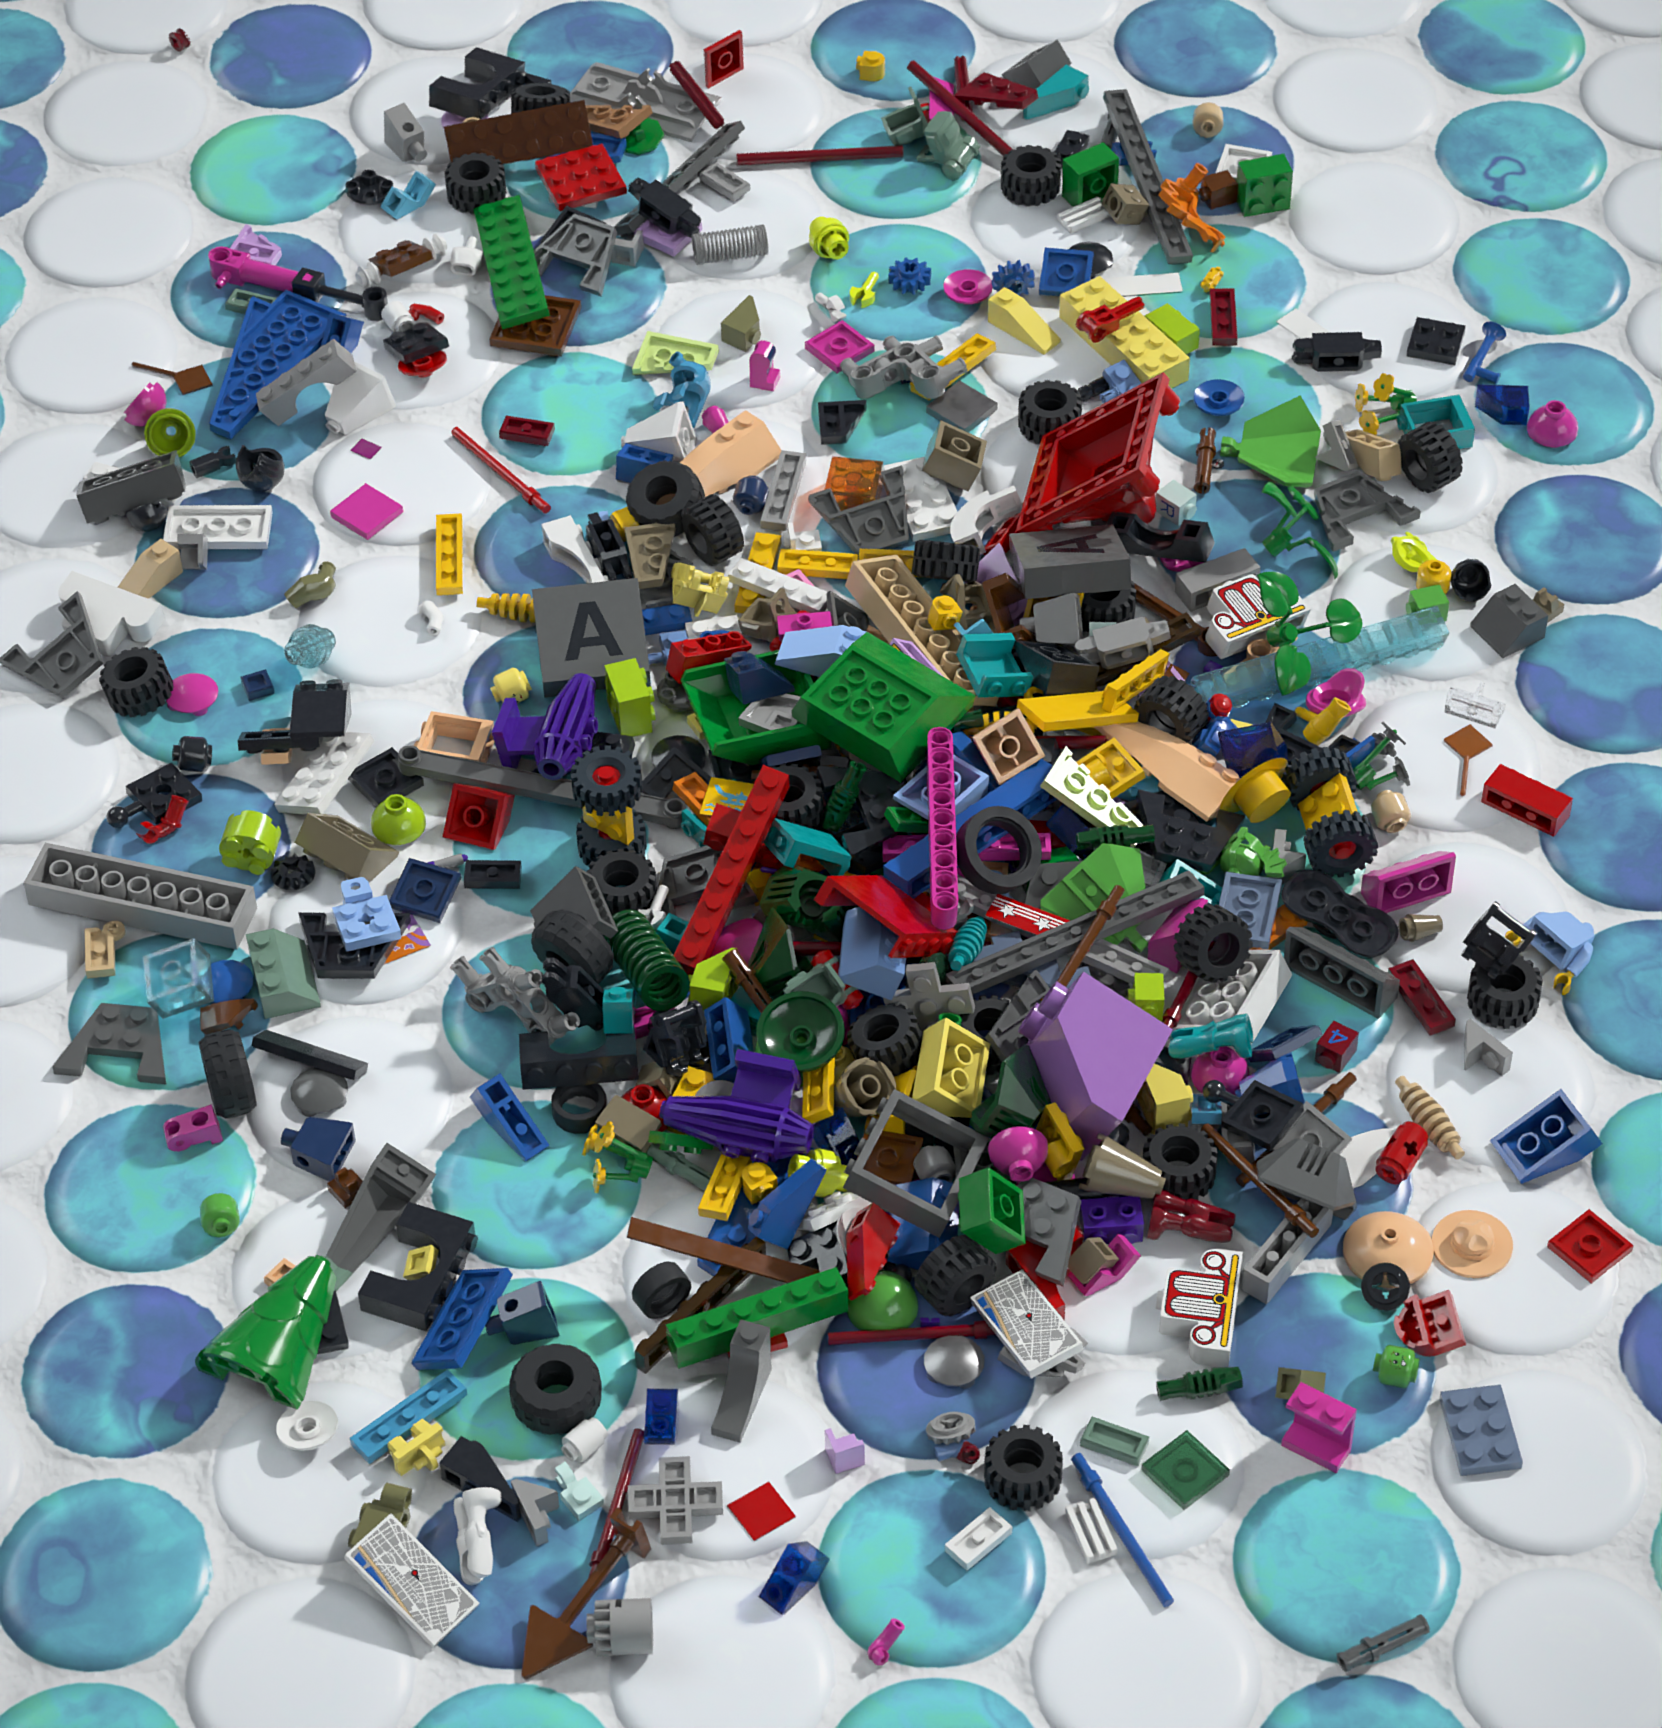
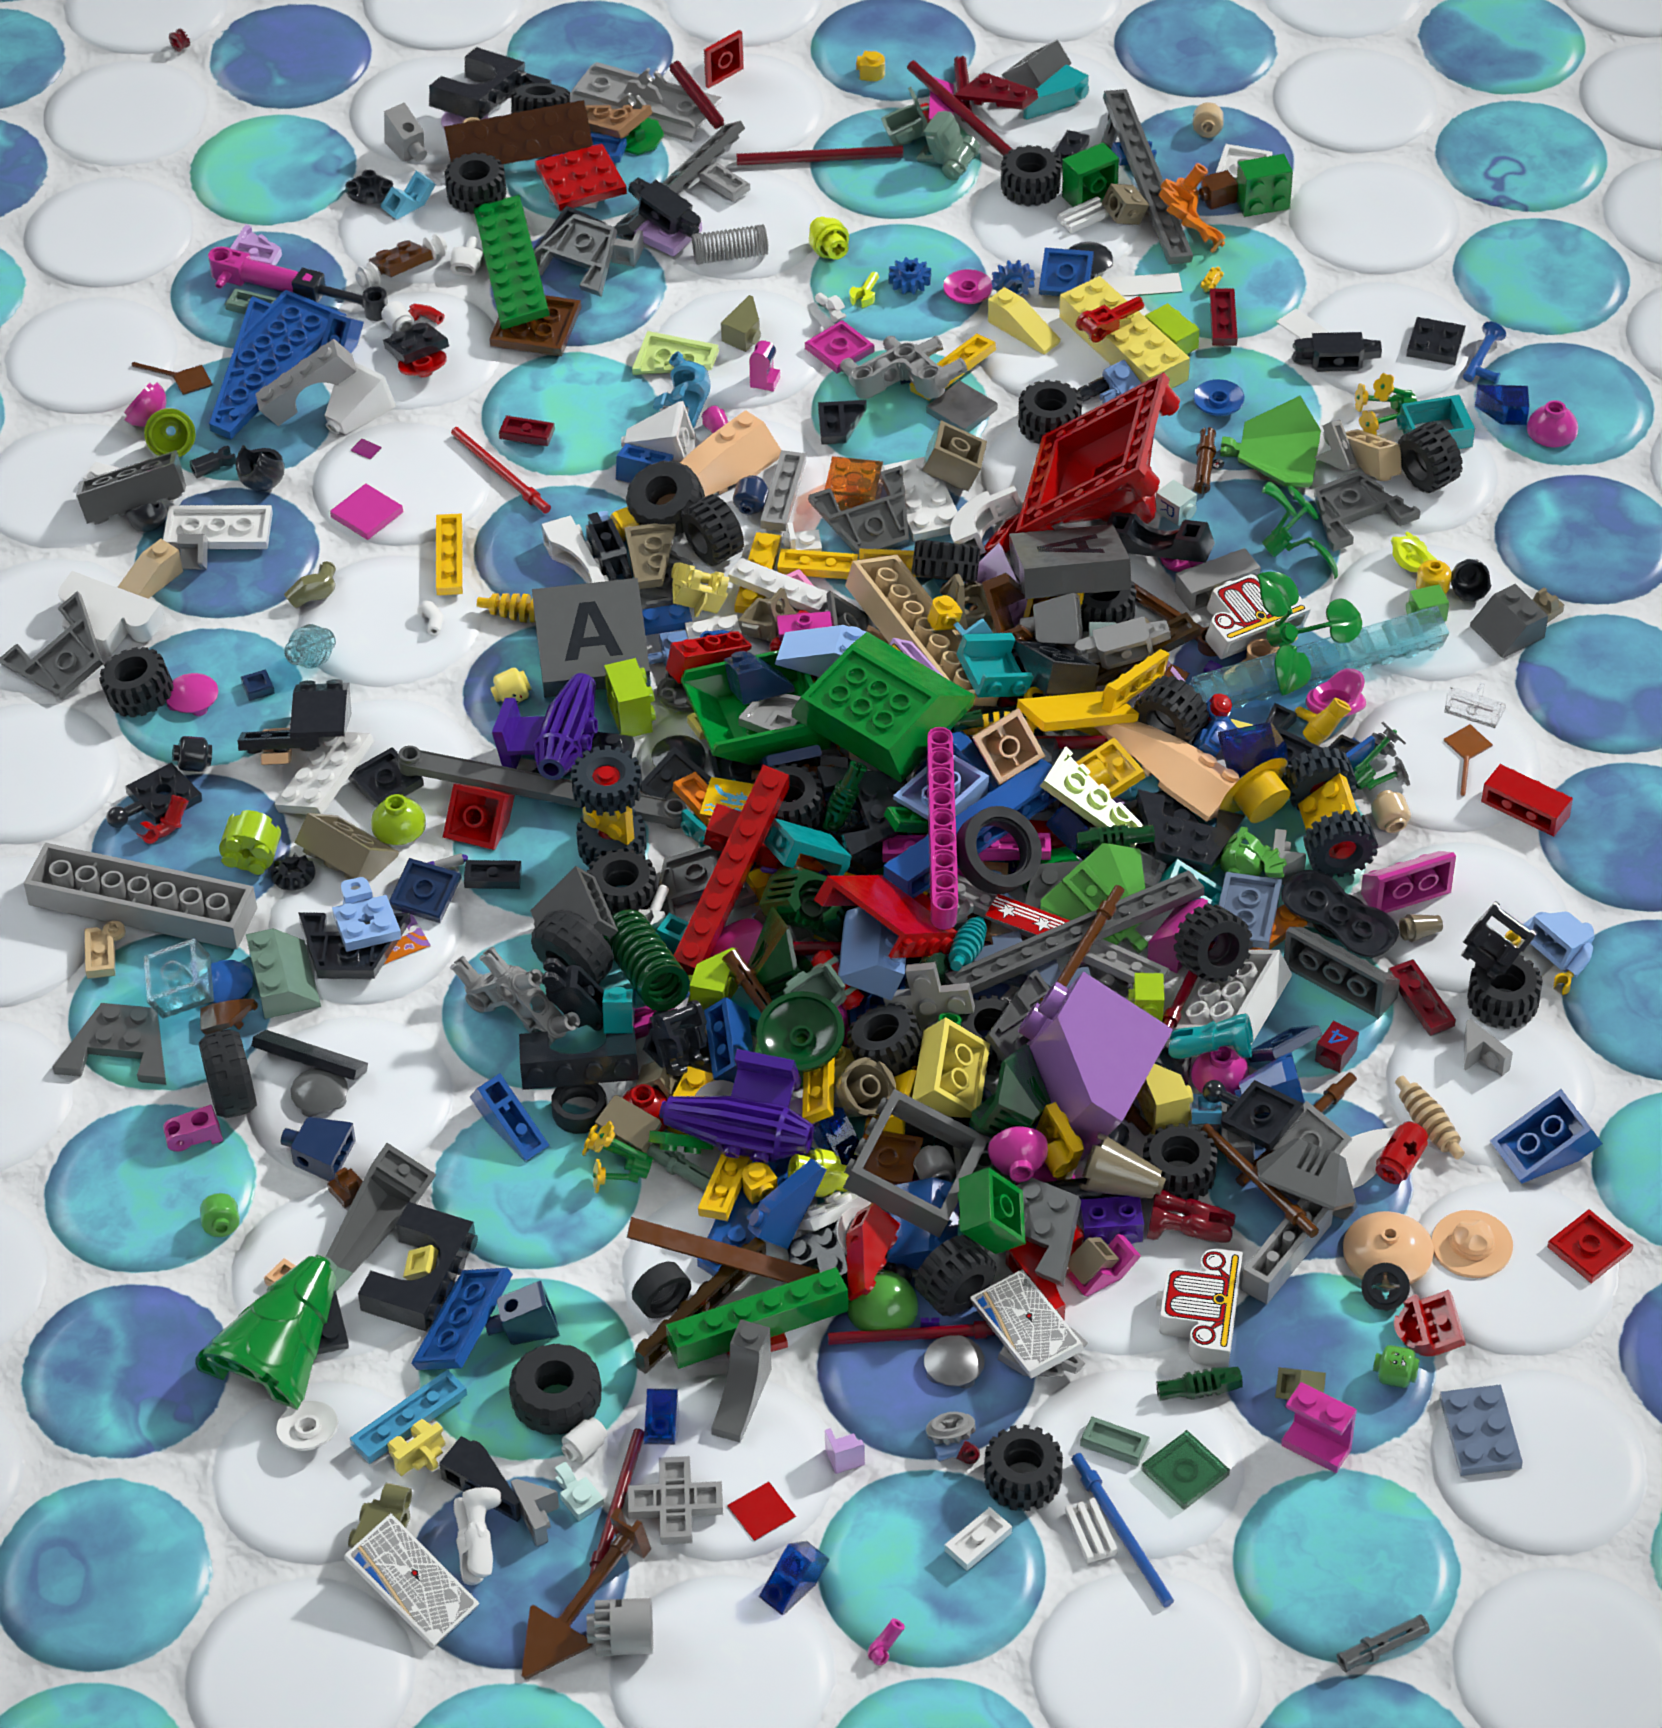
light nougat window [414,711,494,763] -> none

